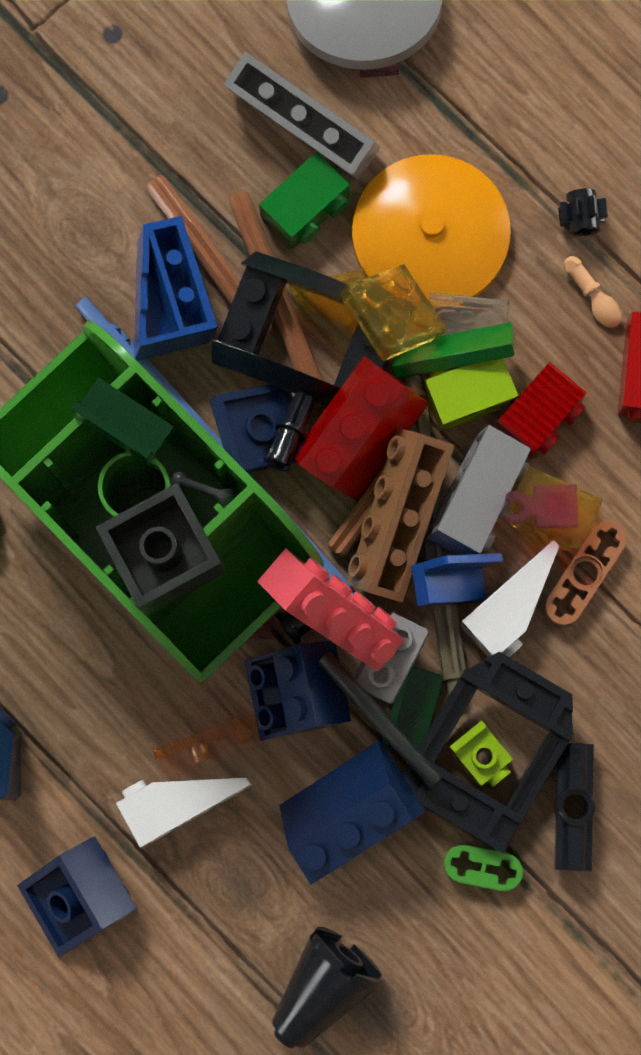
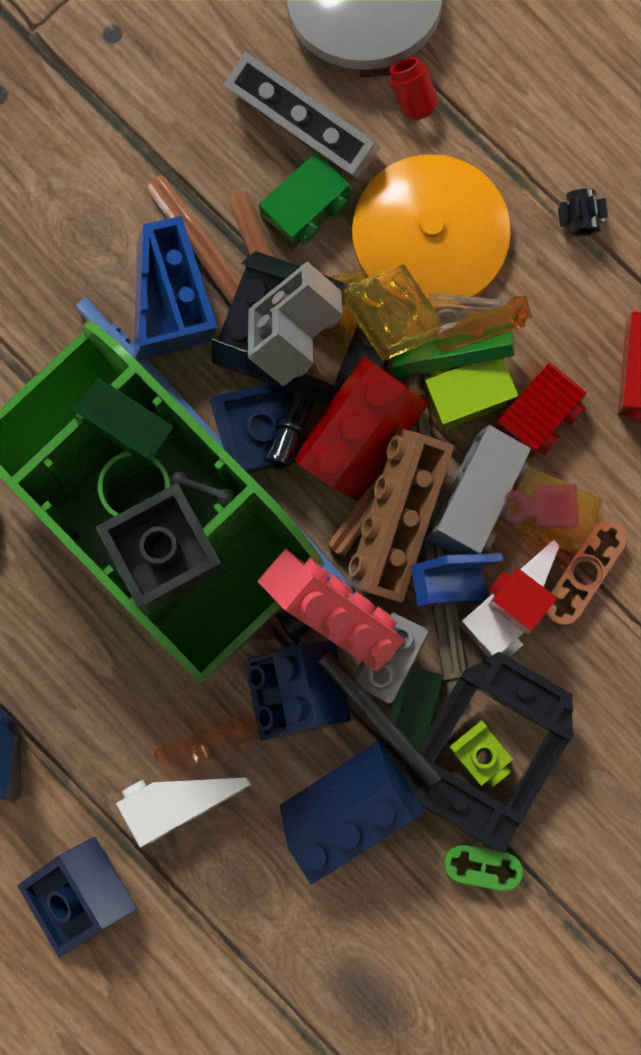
black cone [272,927,382,1048] -> none
black piece [553,743,596,871] -> none
light nougat piece [564,256,622,328] -> none
none -> light grey brick [248,261,343,386]
none -> red brick [389,57,439,120]
none -> clear orange piece [433,295,532,352]
none -> red brick [488,567,557,635]

